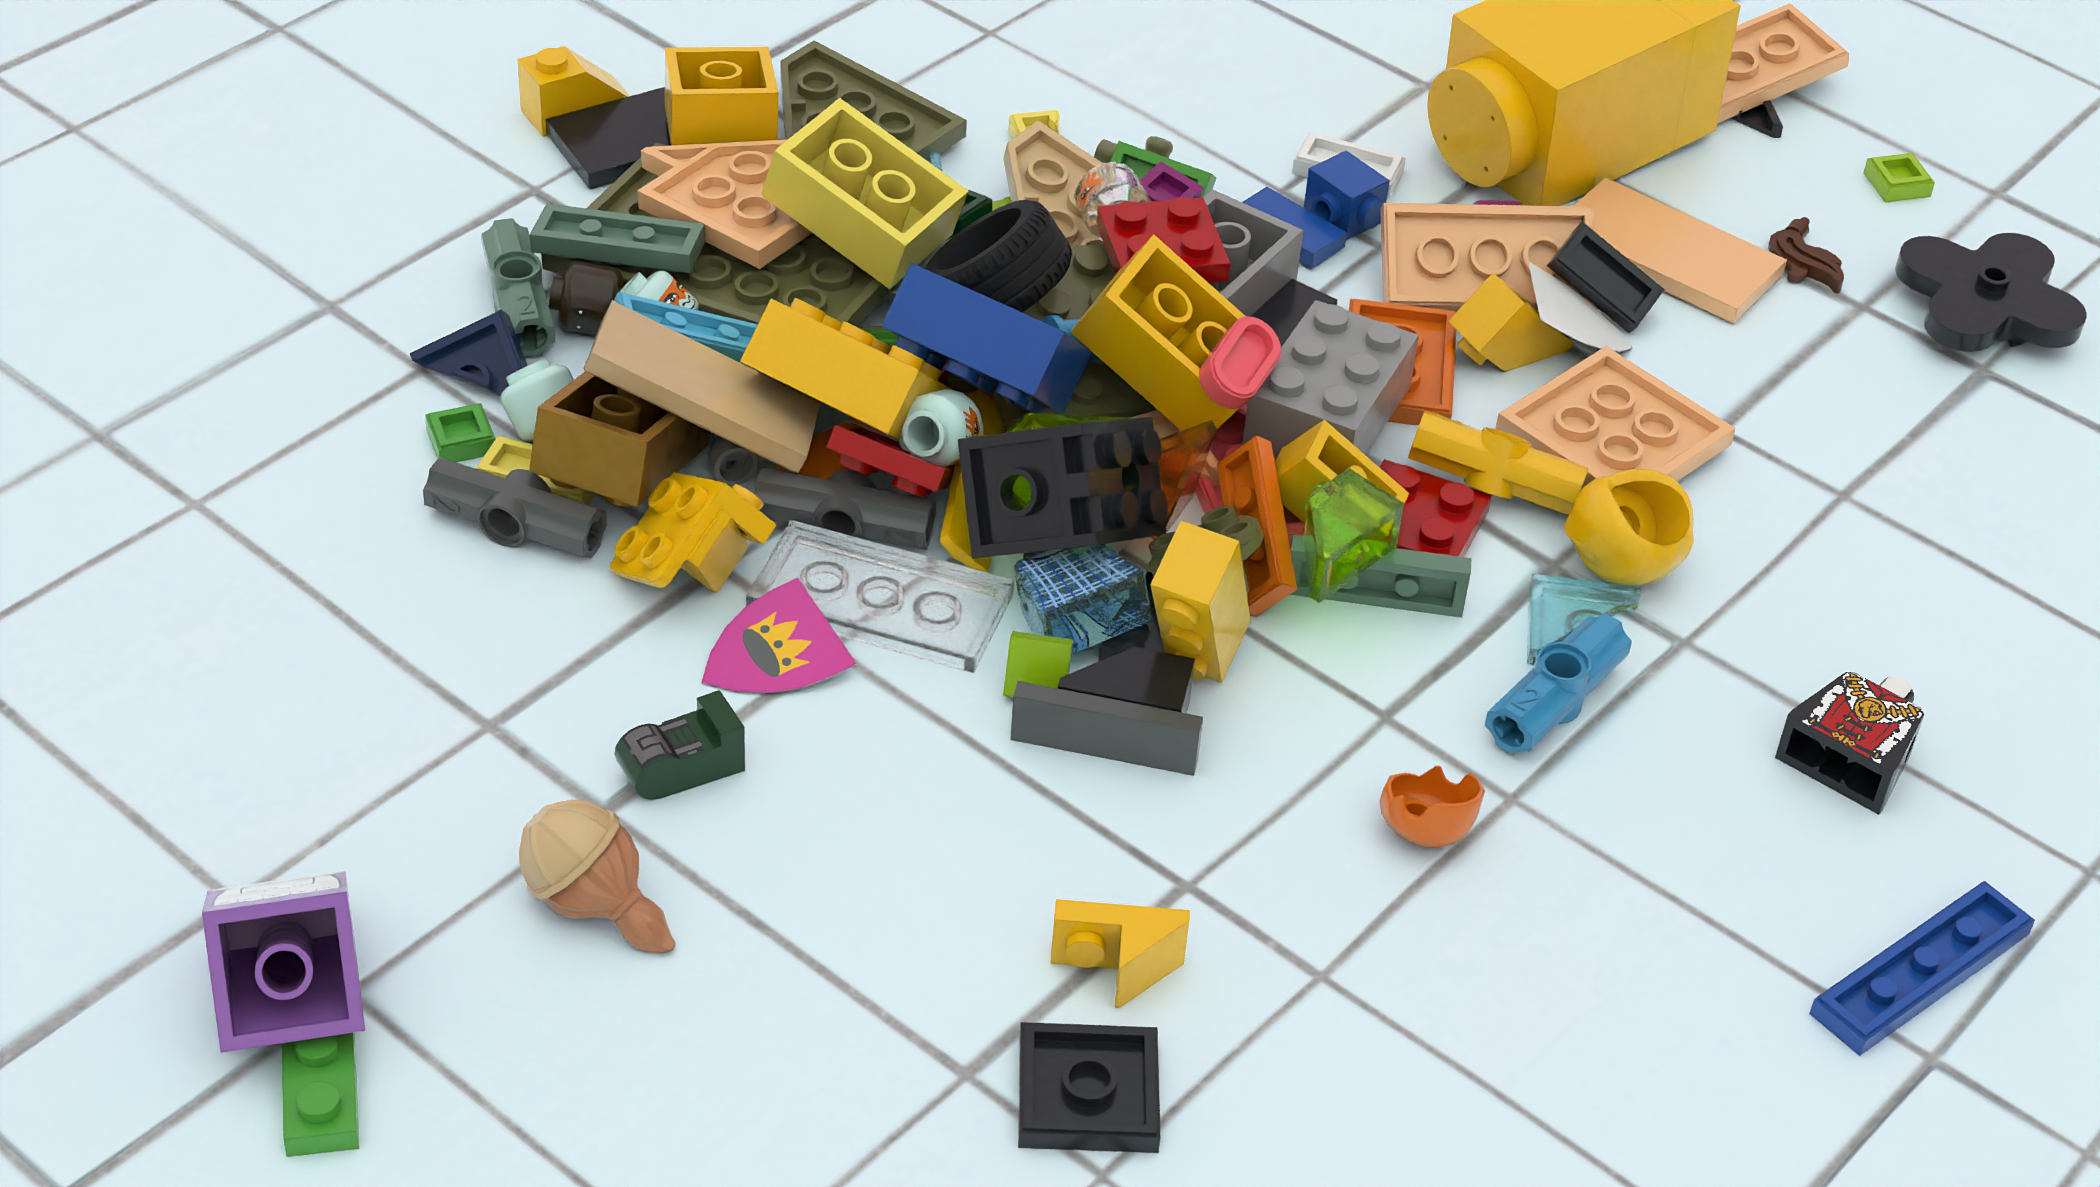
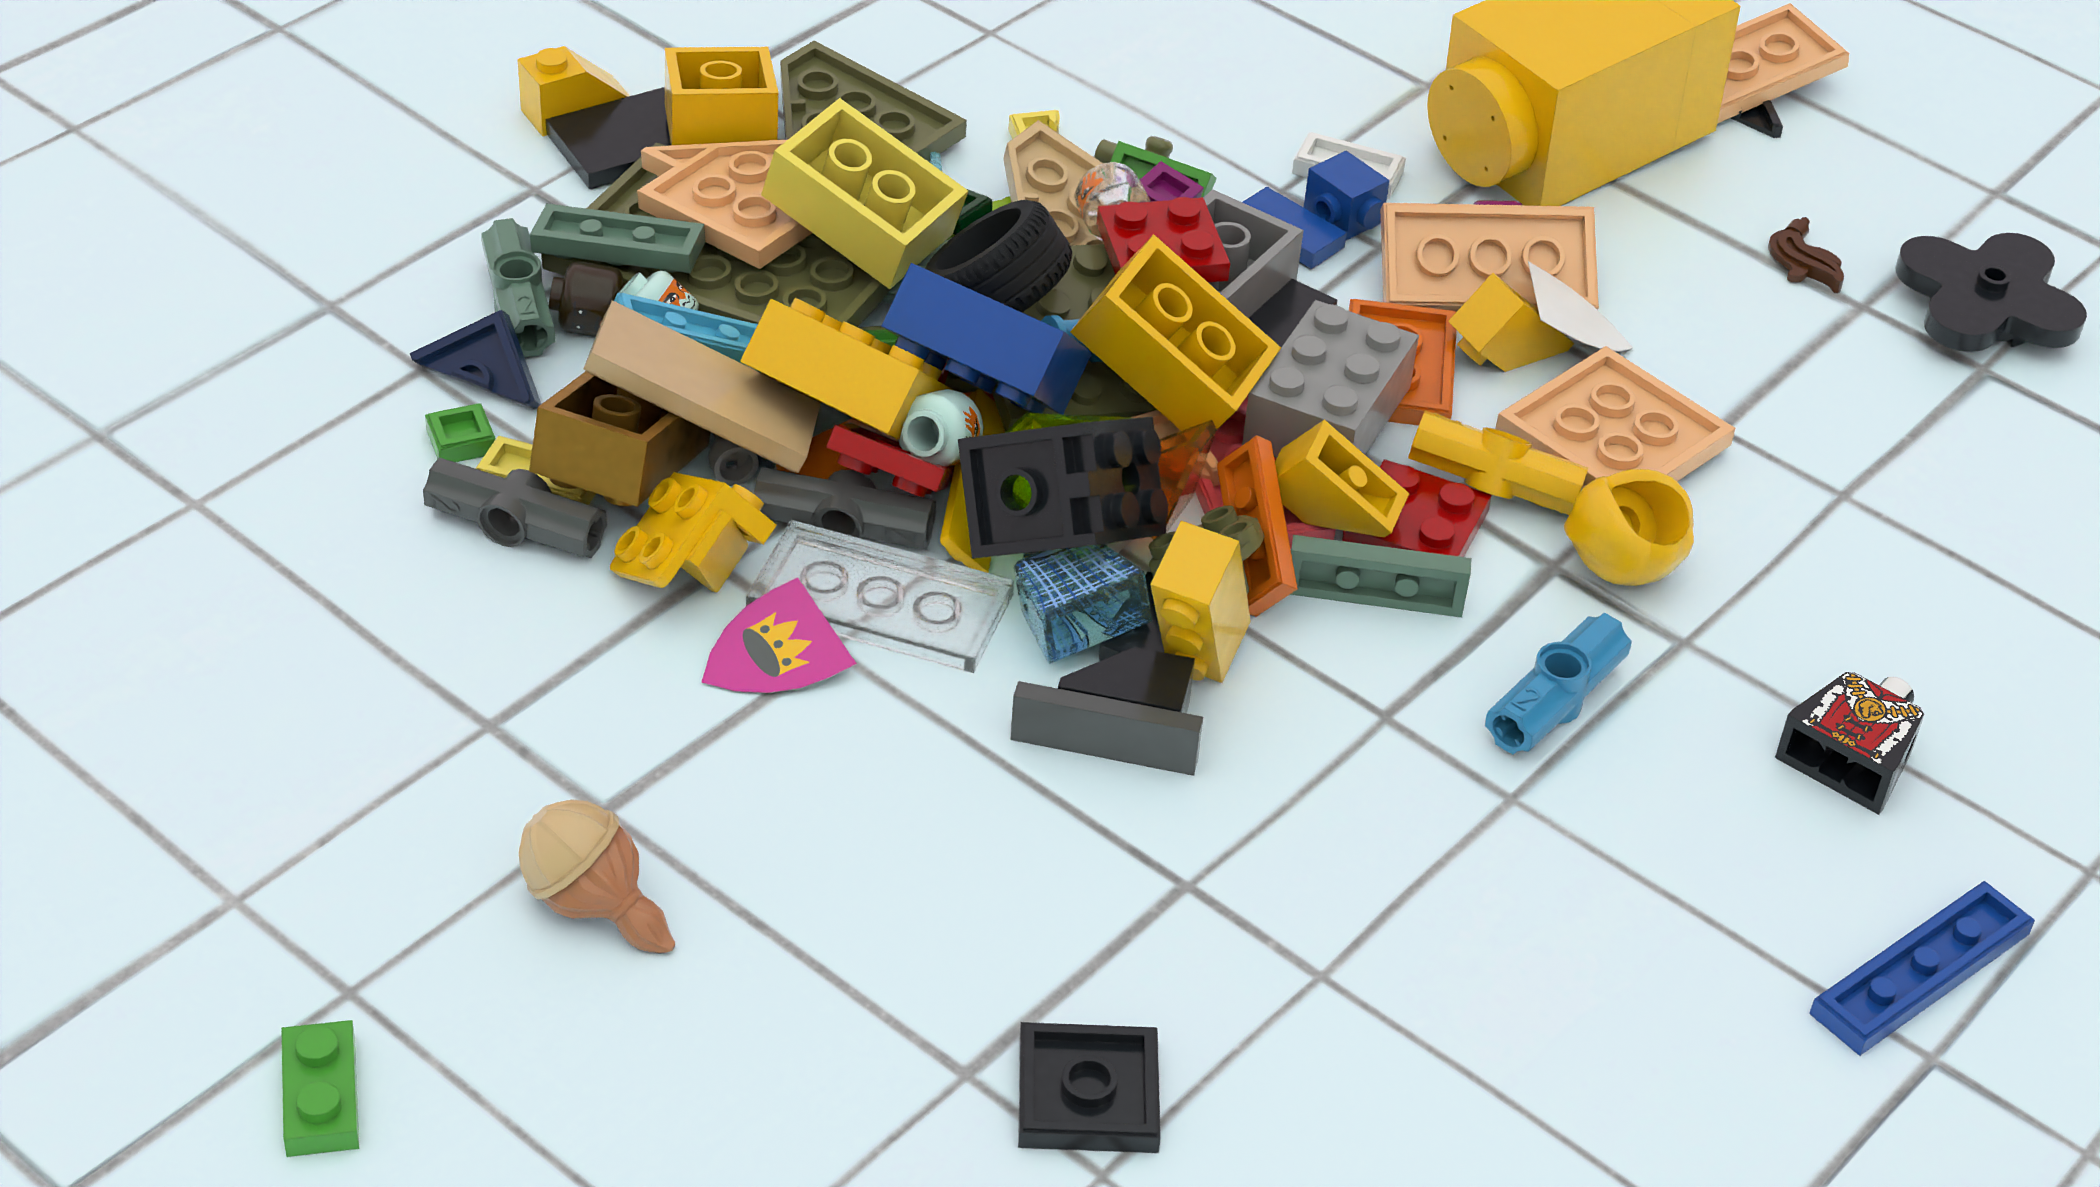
medium lavender slope [202,871,365,1053] -> none
light aqua head [501,358,574,442] -> none
dark green leg [614,690,745,800] -> none
lime tile [1003,631,1074,697] -> none
yellow slope [1050,899,1190,1008] -> none
coral tile [1199,316,1281,409] -> none
clear neon green slope [1303,468,1404,603] -> none
orange hair [1379,766,1485,847] -> none
clear light blue tile [1527,574,1641,666] -> none
black tile [1547,221,1665,333] -> none
light nougat tile [1574,177,1787,324] -> none
lime tile [1863,153,1935,202] -> none

